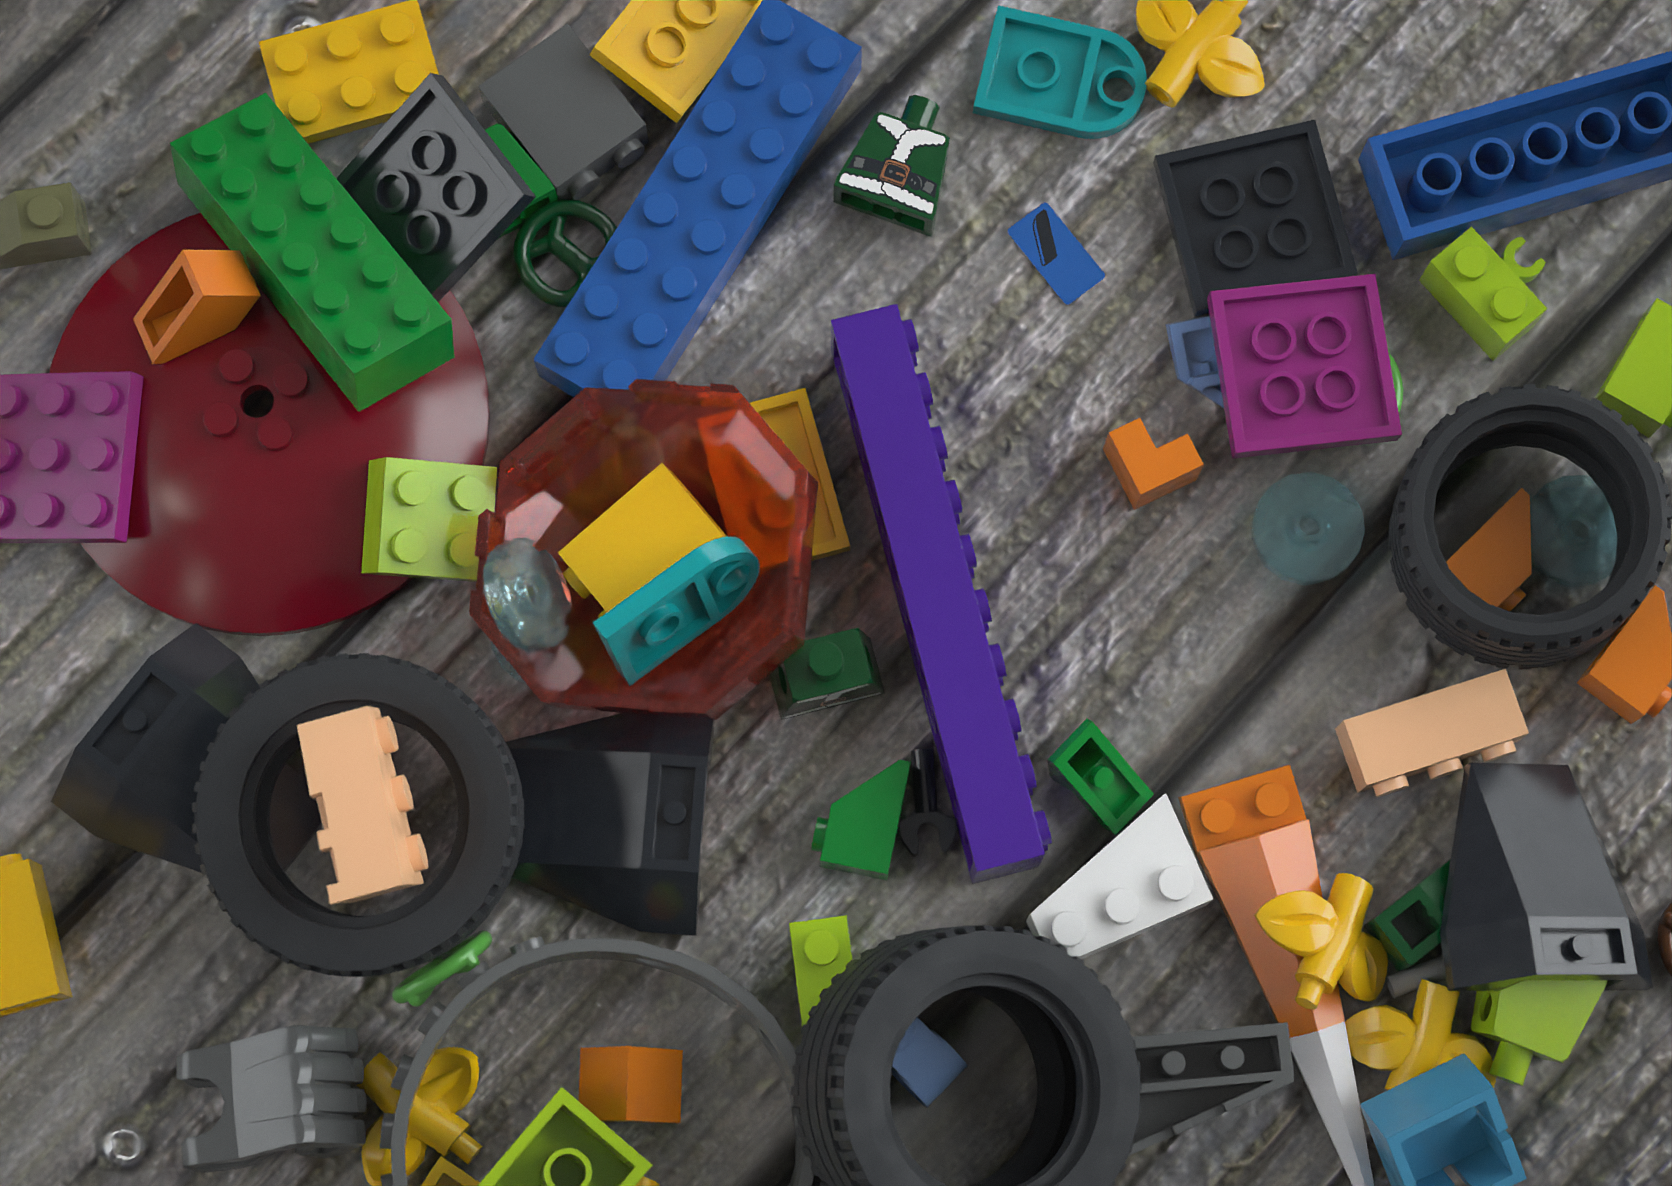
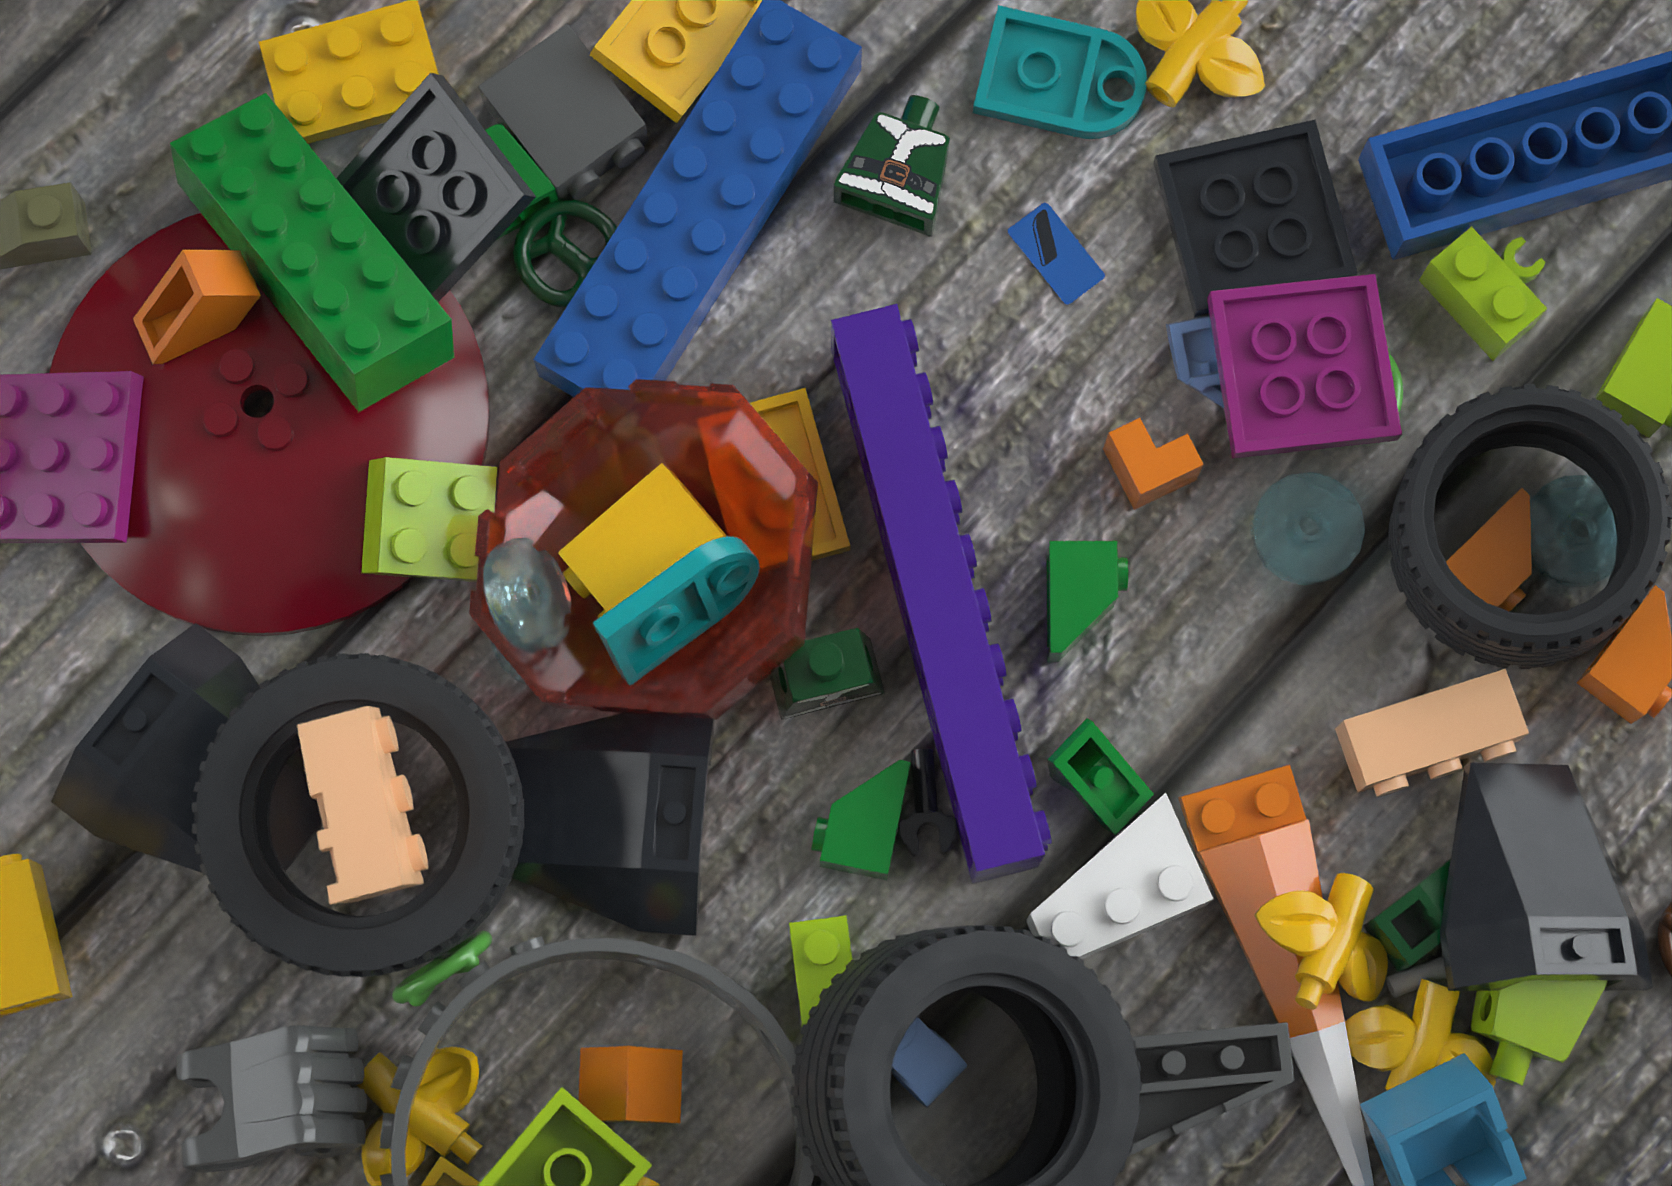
none -> green slope [1046,541,1128,662]

